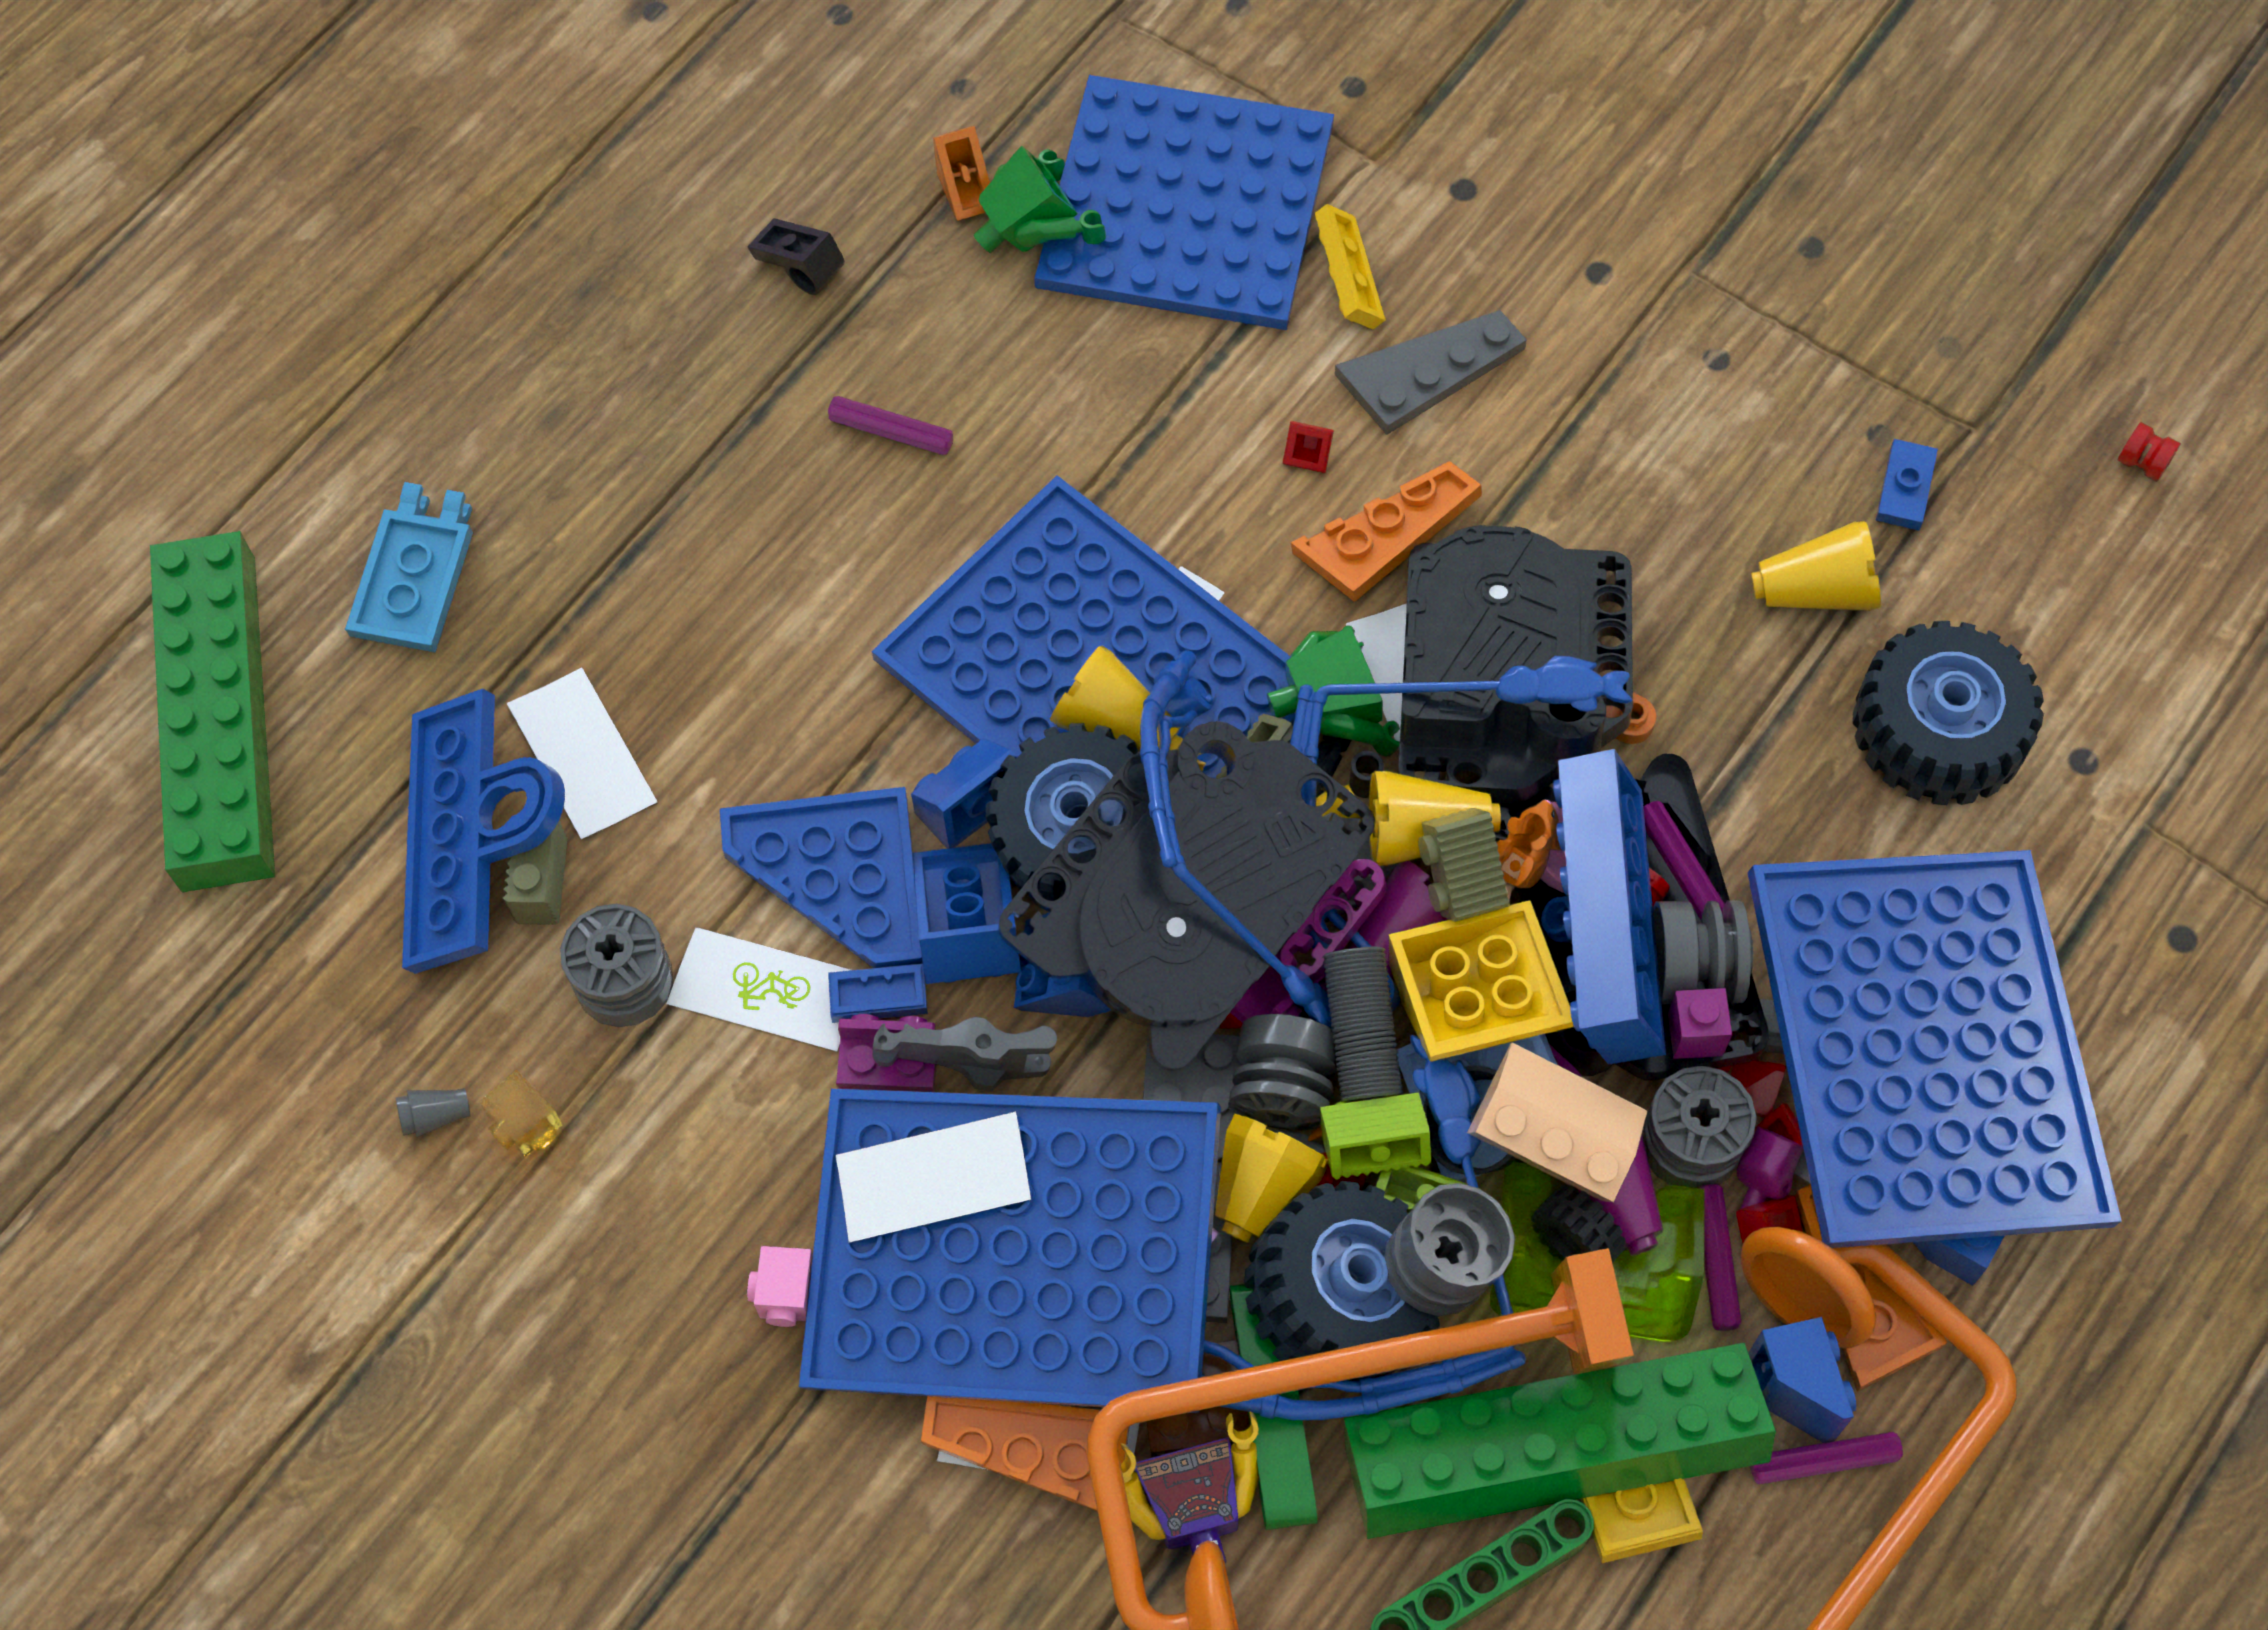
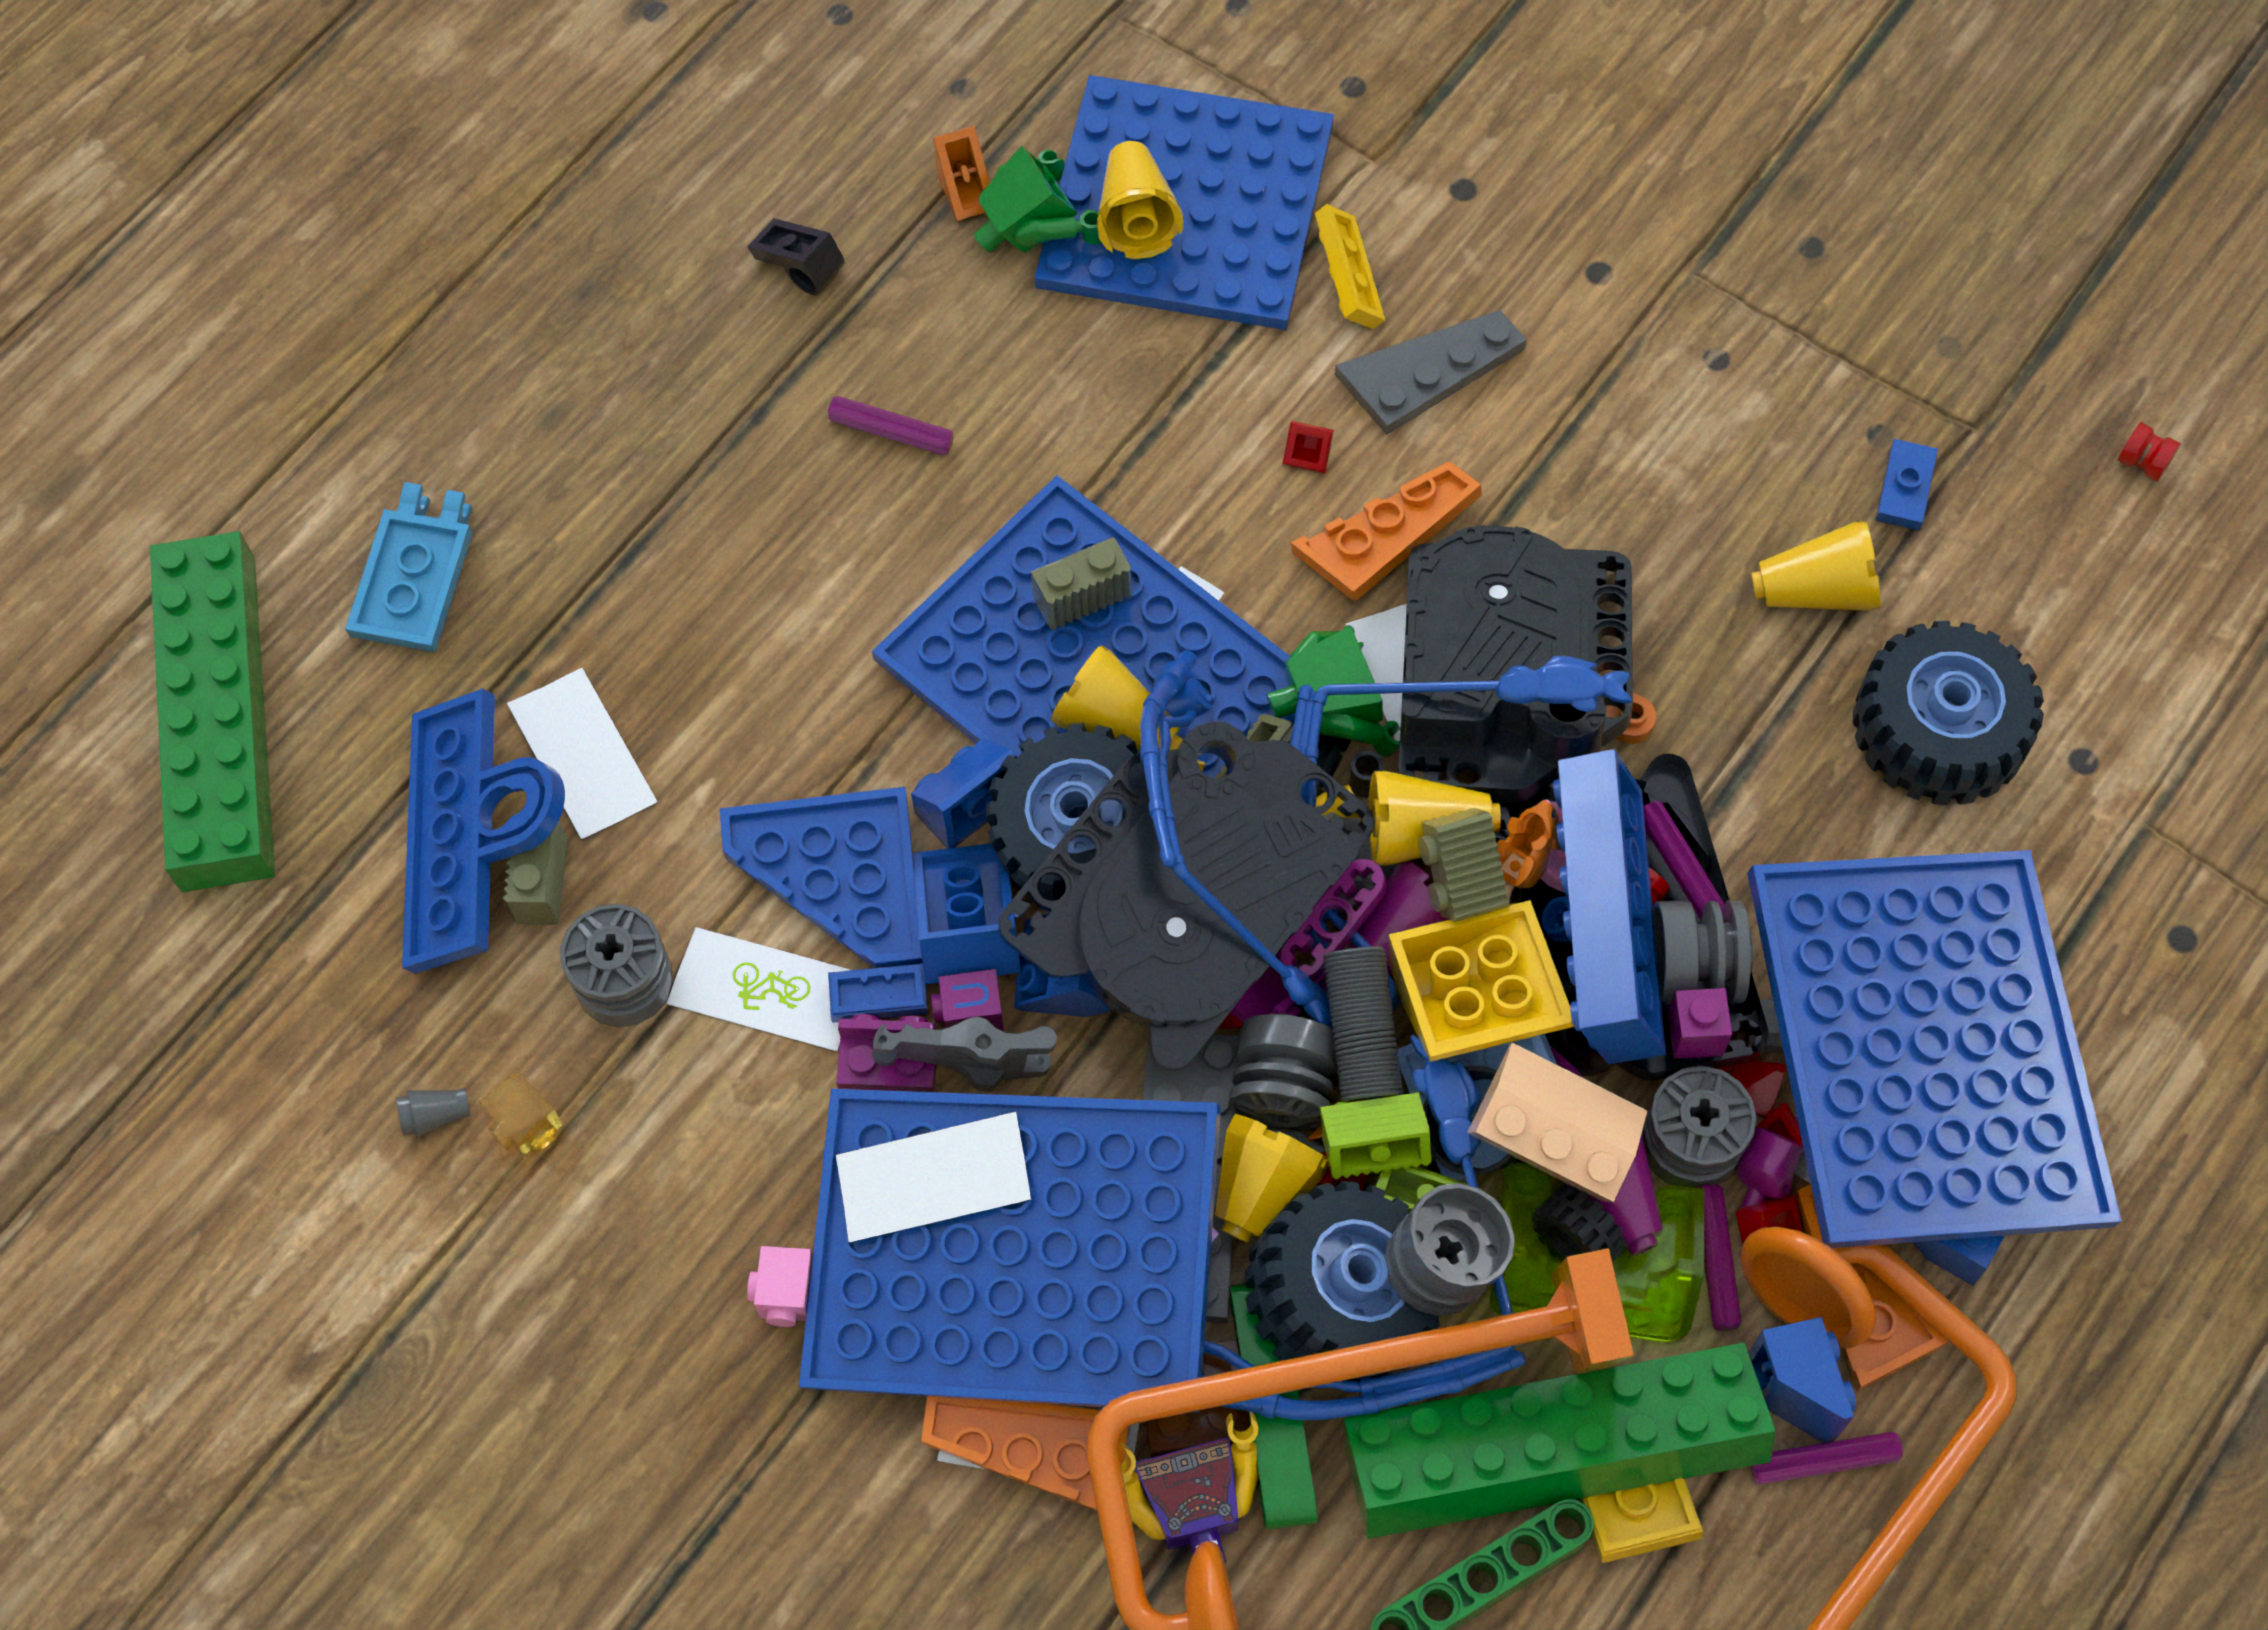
none -> magenta brick [931,969,1004,1031]
none -> olive brick [1030,537,1132,631]
none -> yellow cone [1097,141,1183,259]

